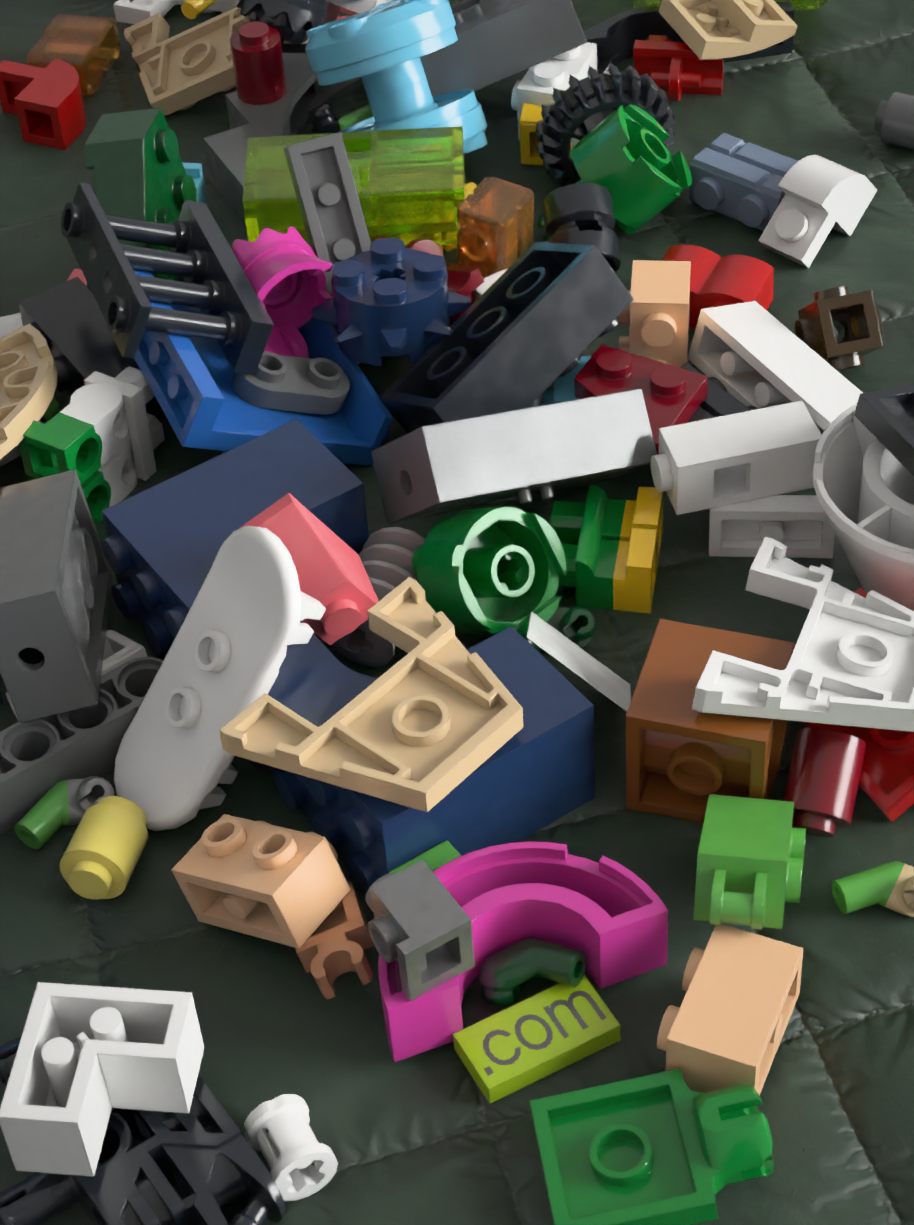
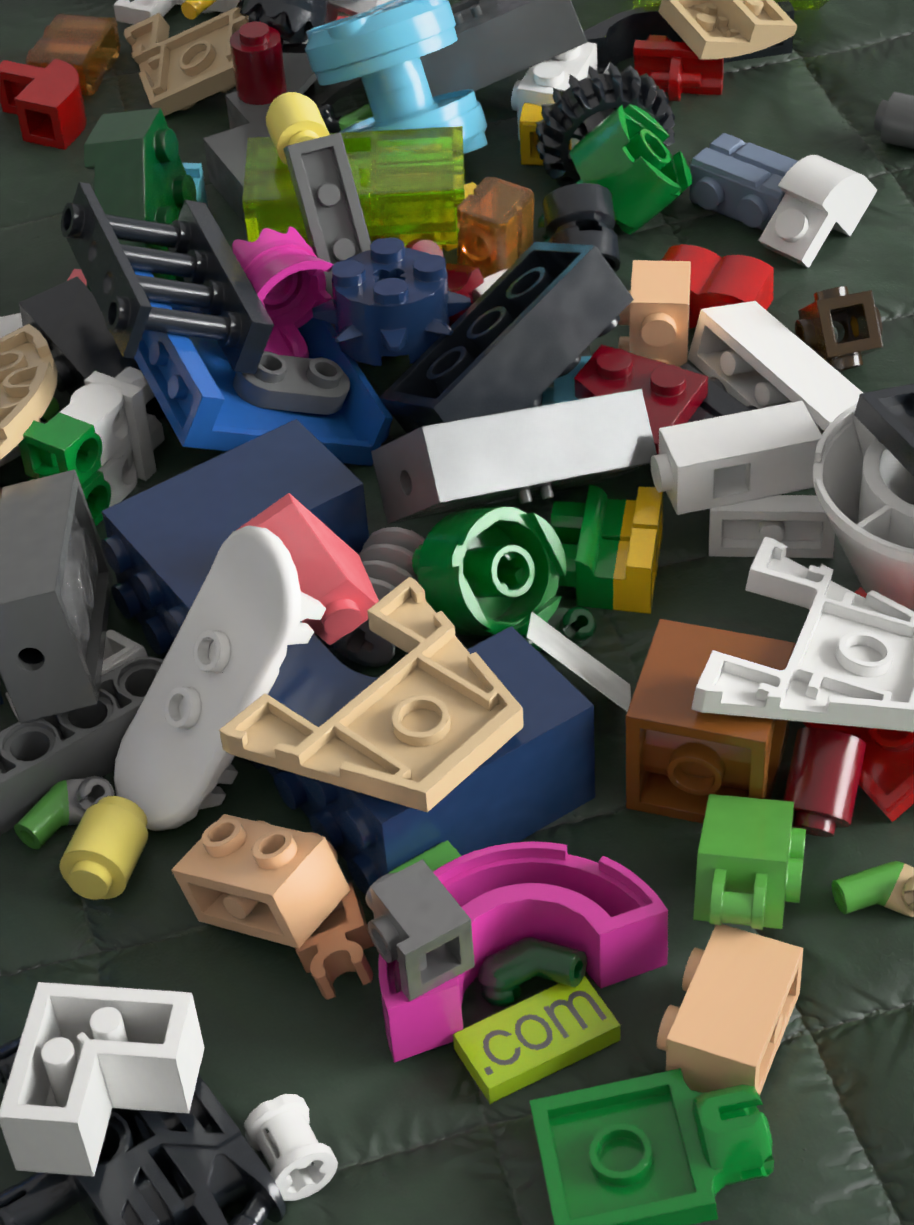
none -> light yellow brick [266,92,330,166]

